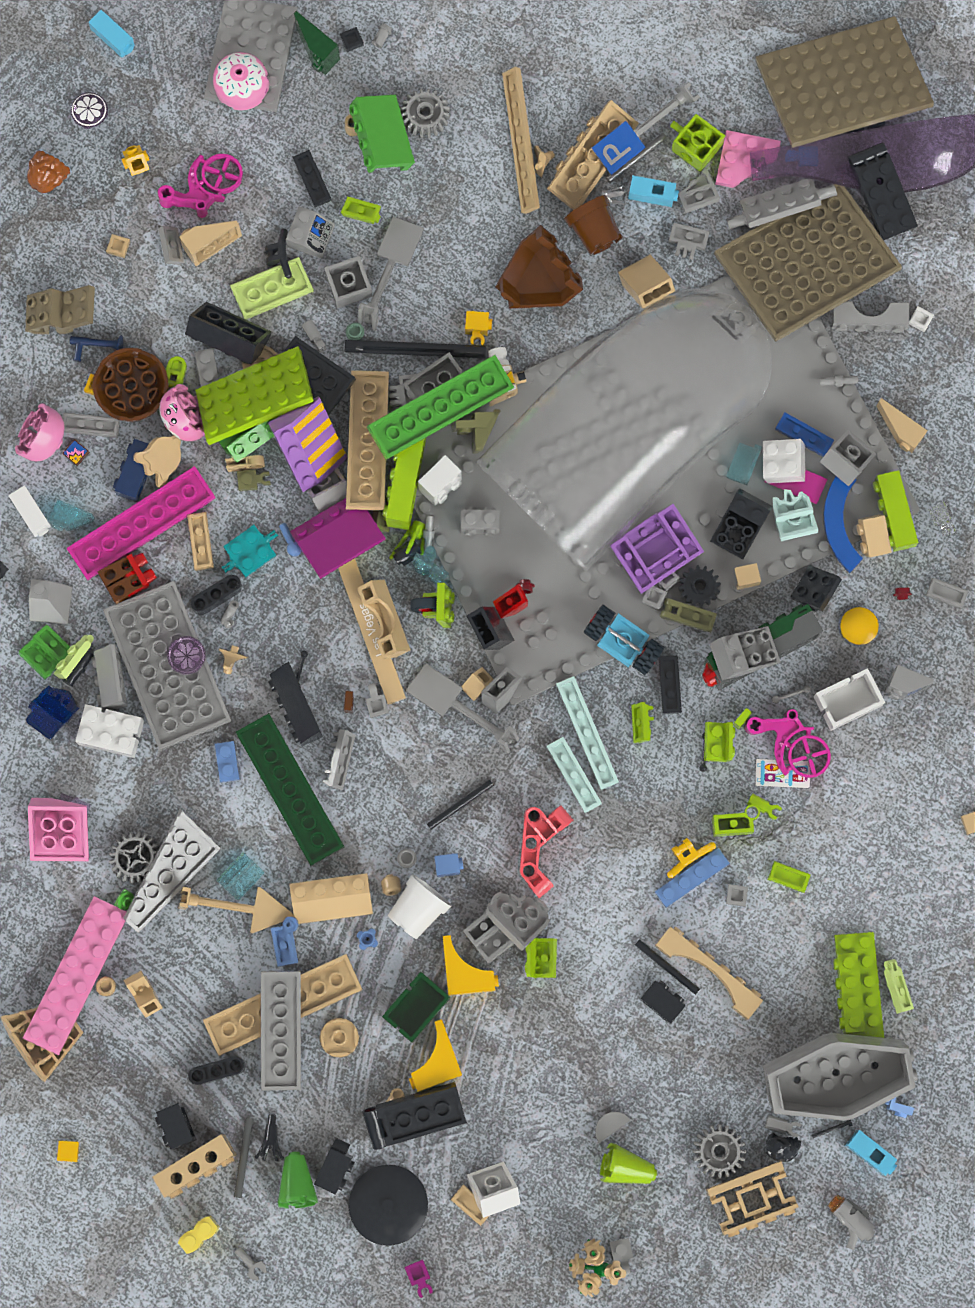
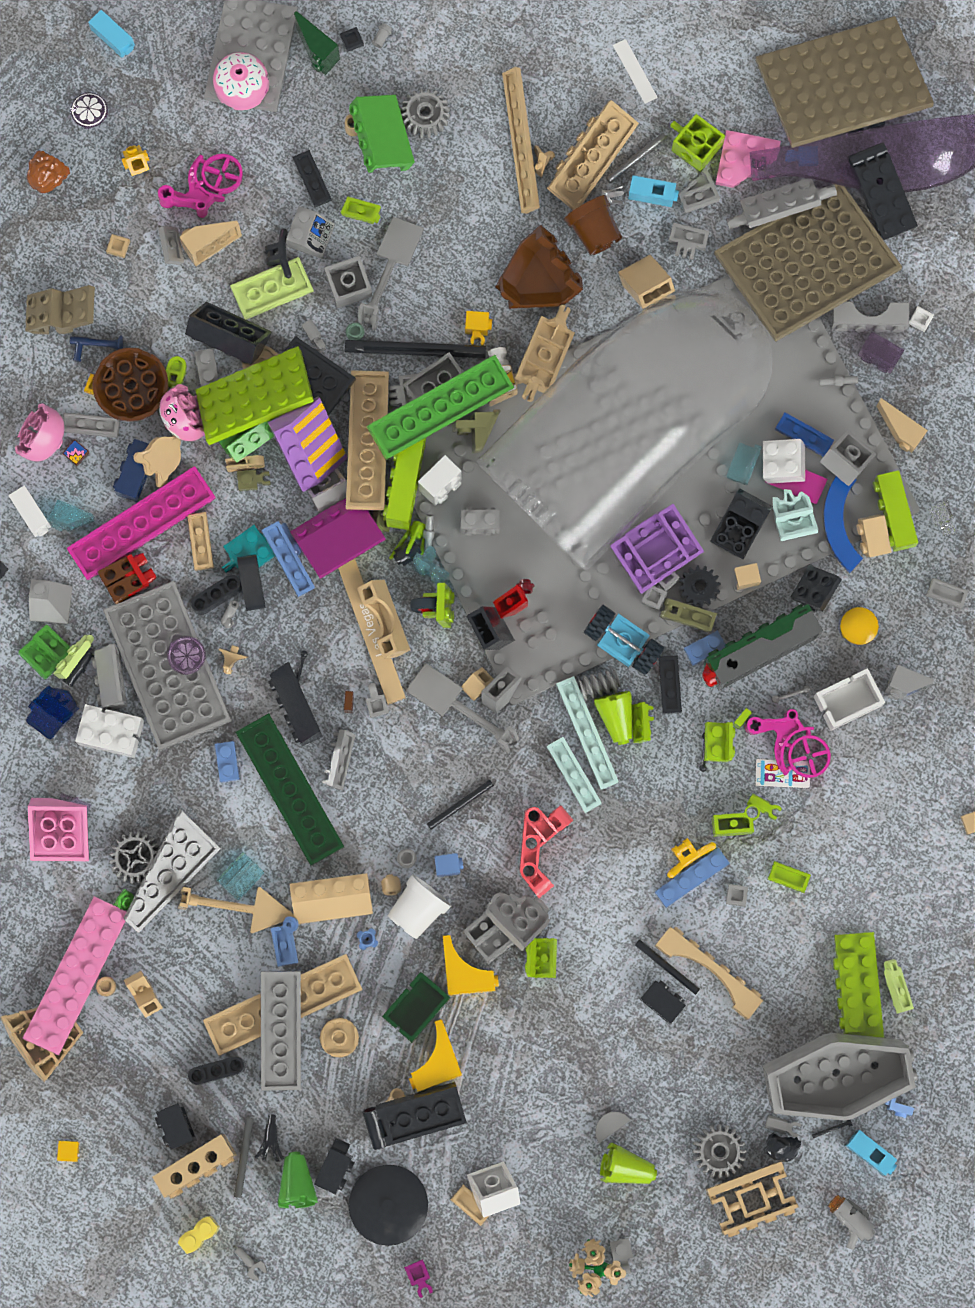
piece [591,82,700,175] -> none
light grey slope [710,626,781,680] -> none
dark red plate [893,587,912,600] -> none
none -> black beam [237,554,266,611]
none -> medium blue plate [261,521,315,597]
none -> tan plate [514,305,575,402]
none -> light grey piece [578,669,620,701]
none -> lime cone [594,691,632,745]
none -> white sticker [613,39,658,104]
none -> medium blue plate [684,630,725,666]
none -> clear purple brick [858,332,904,374]

